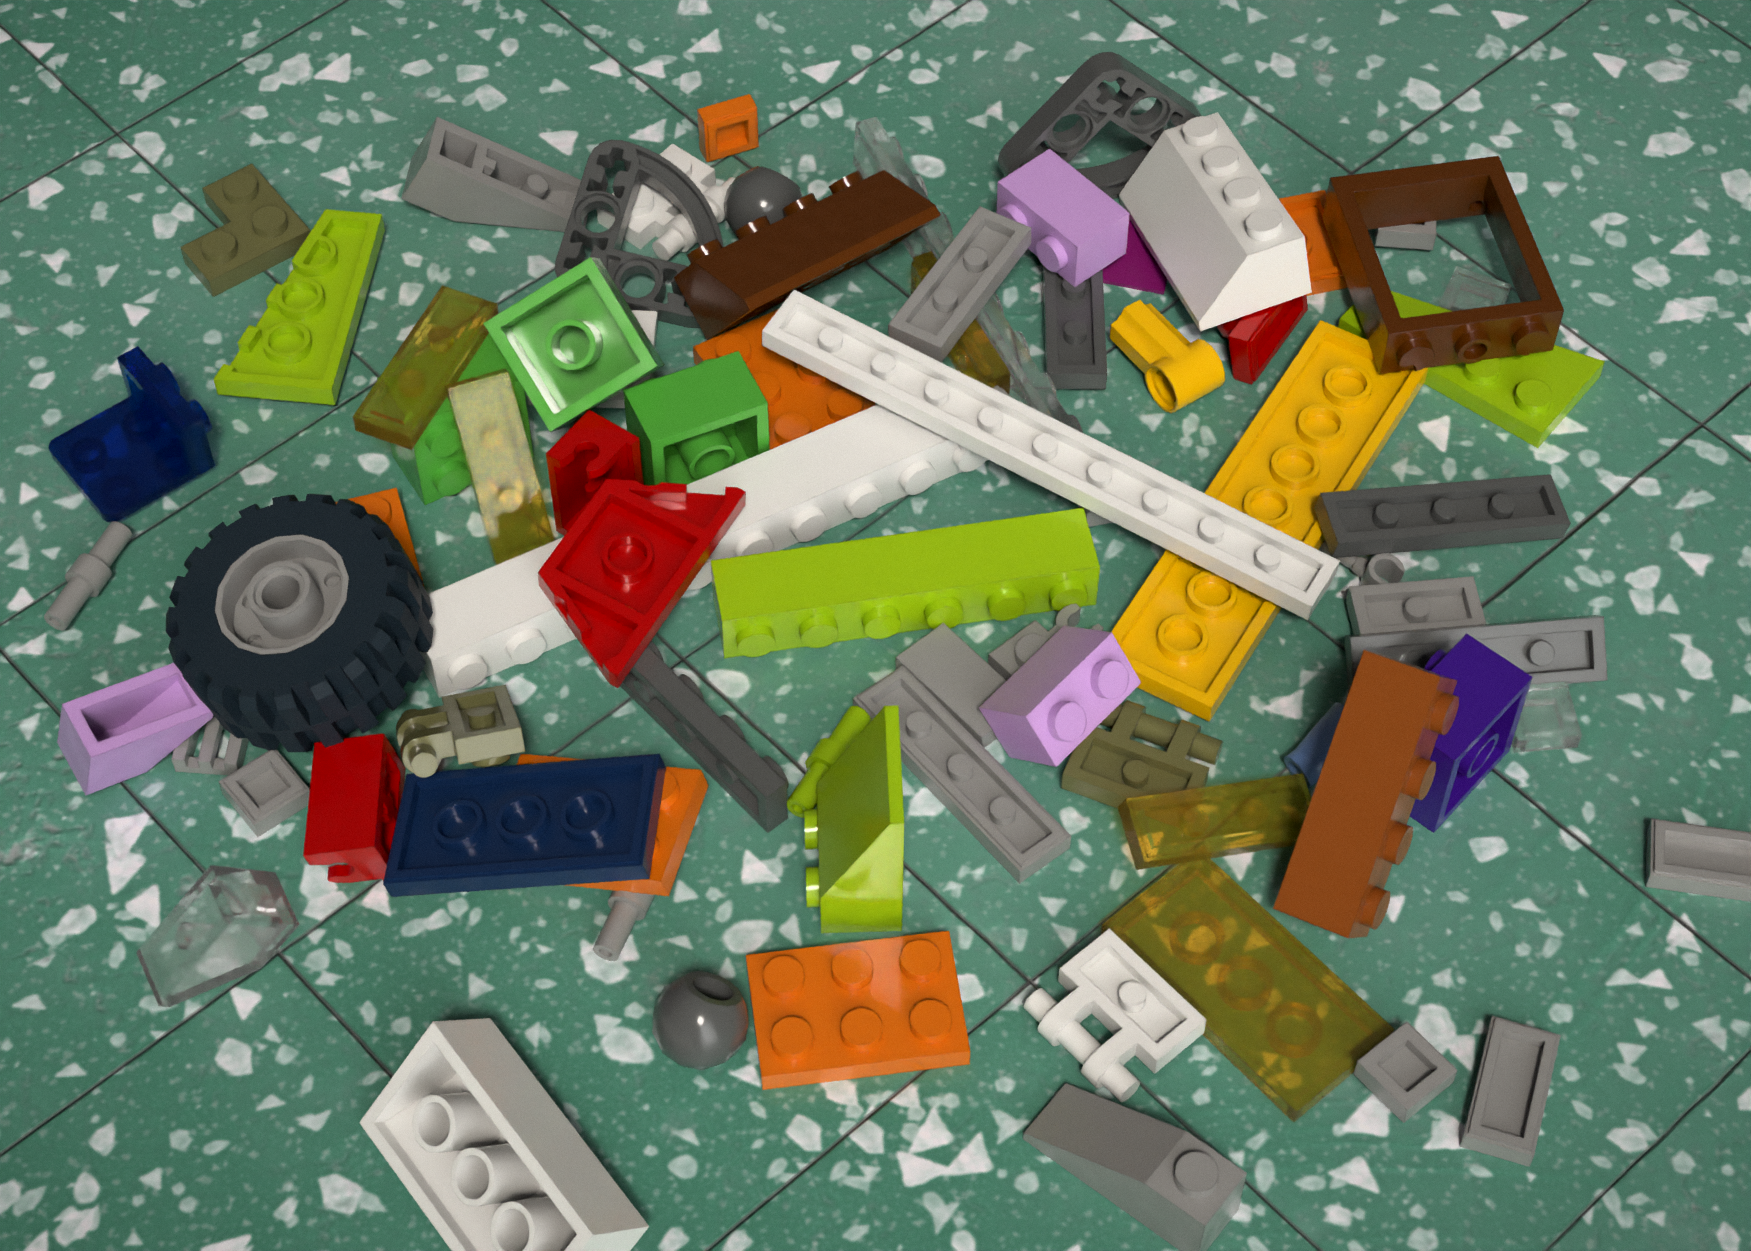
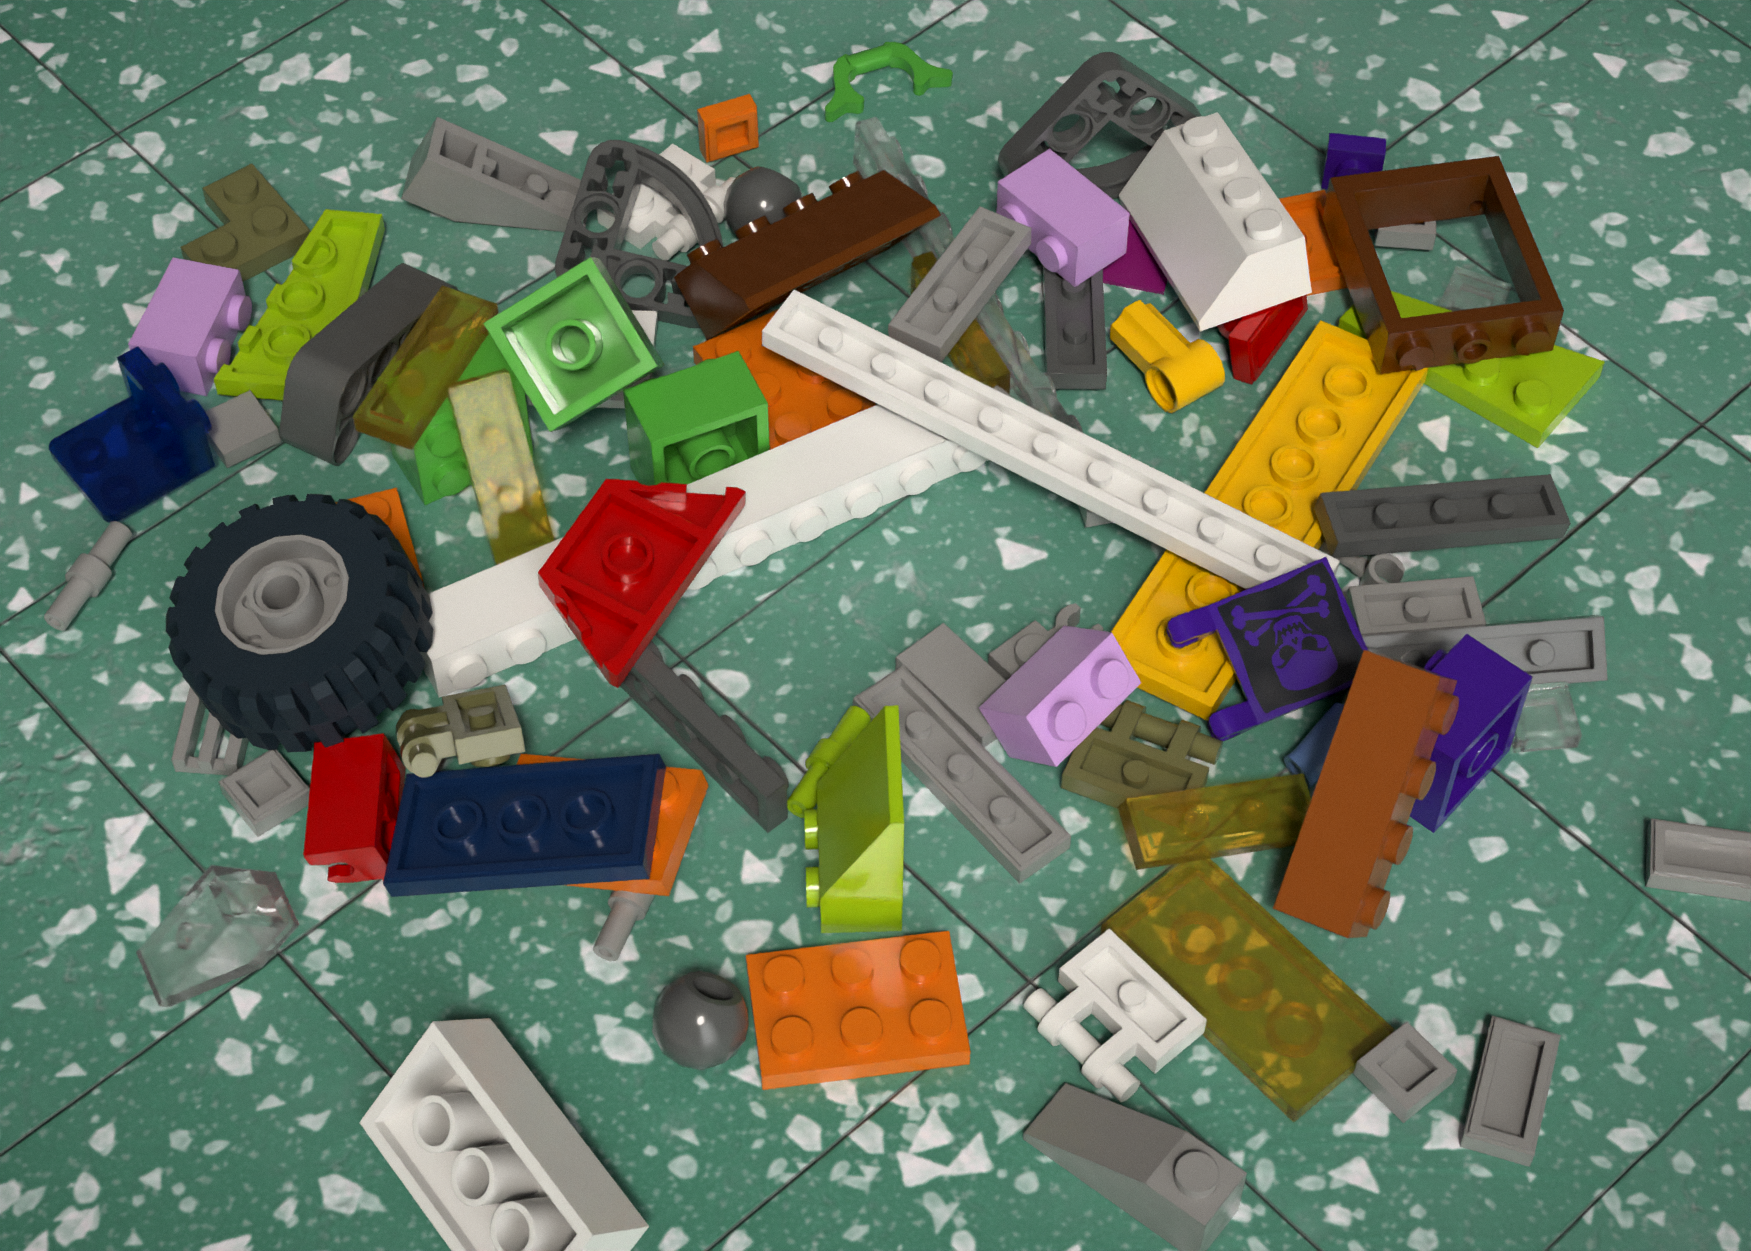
lavender slope [57,663,214,795] -> none
red hinge [546,410,644,536] -> none
lime brick [711,508,1100,658] -> none
none -> lavender brick [128,257,252,396]
none -> light grey tile [196,390,281,468]
none -> dark grey beam [279,263,459,466]
none -> bright green helmet [825,42,953,122]
none -> flag [1167,557,1368,742]
none -> dark purple plate [1321,133,1387,190]

